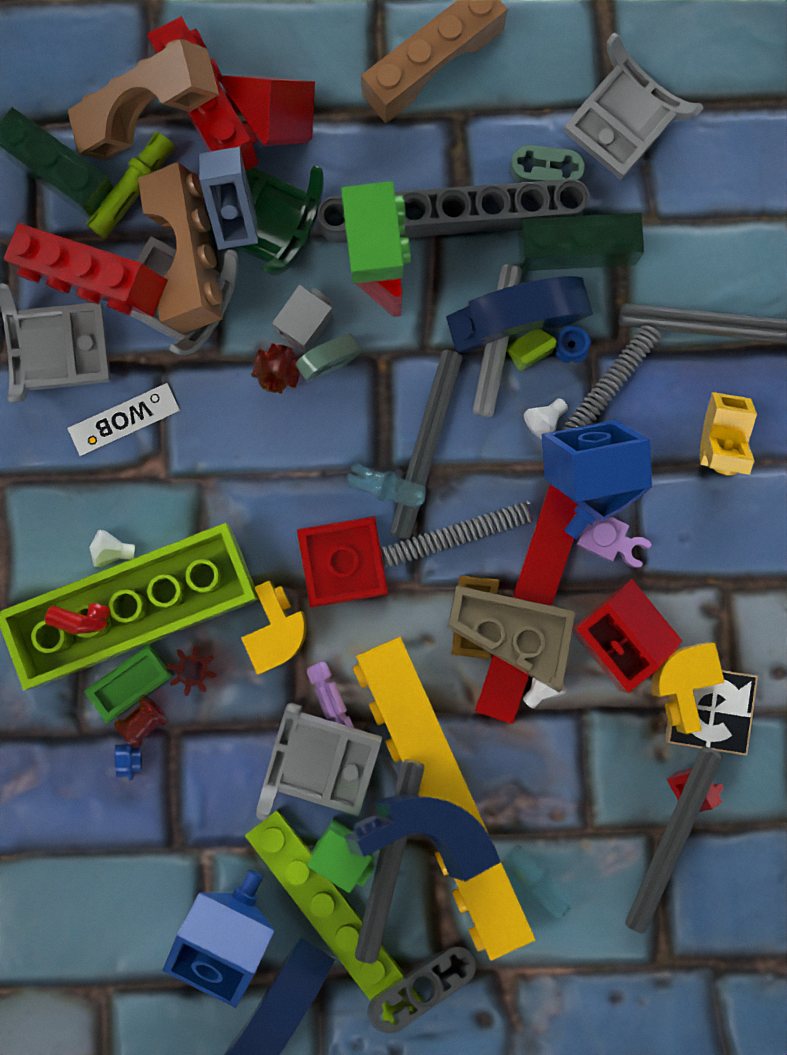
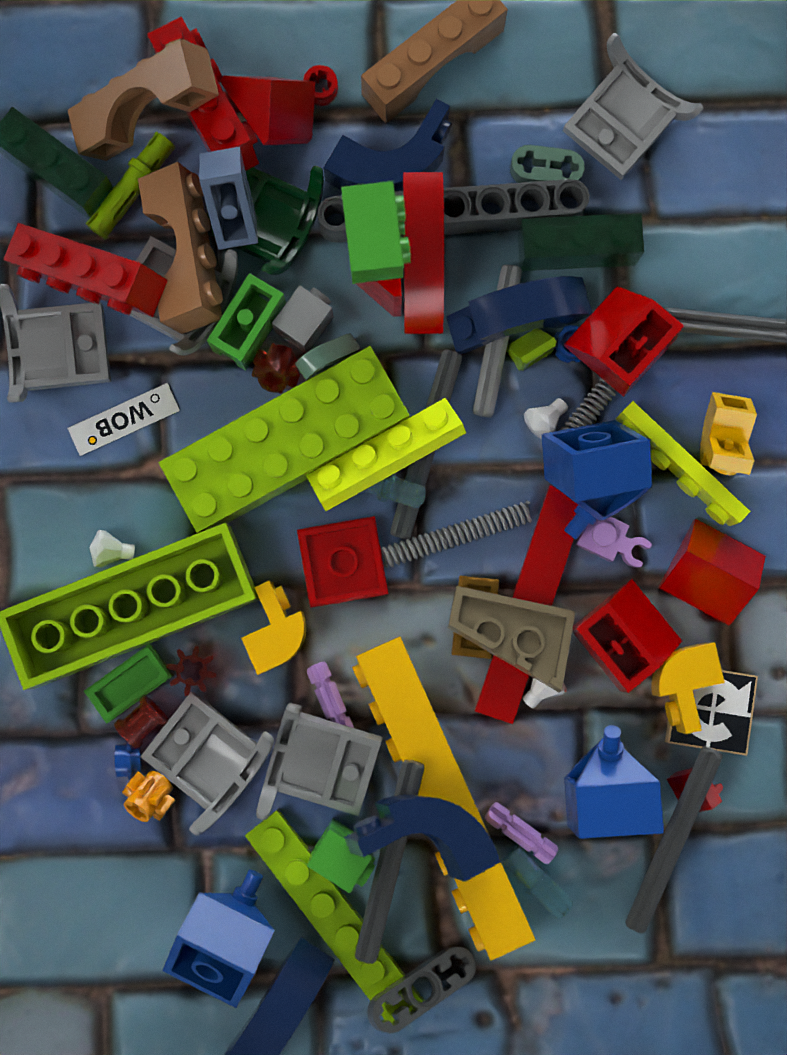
red arm [45,603,111,634] -> none
none -> light orange gear [122,770,175,822]
none -> light grey piece [140,692,274,836]
none -> lime brick [158,346,410,533]
none -> bright green brick [207,273,286,371]
none -> red bush [303,65,338,106]
none -> neon yellow plate [306,398,466,511]
none -> dark blue arch [323,98,452,192]
none -> red slope [403,172,444,334]
none -> lavender axle [485,802,559,864]
none -> red slope [564,286,684,397]
none -> blue piece [564,725,664,839]
none -> neon yellow plate [615,401,751,526]
none -> red slope [658,519,766,626]

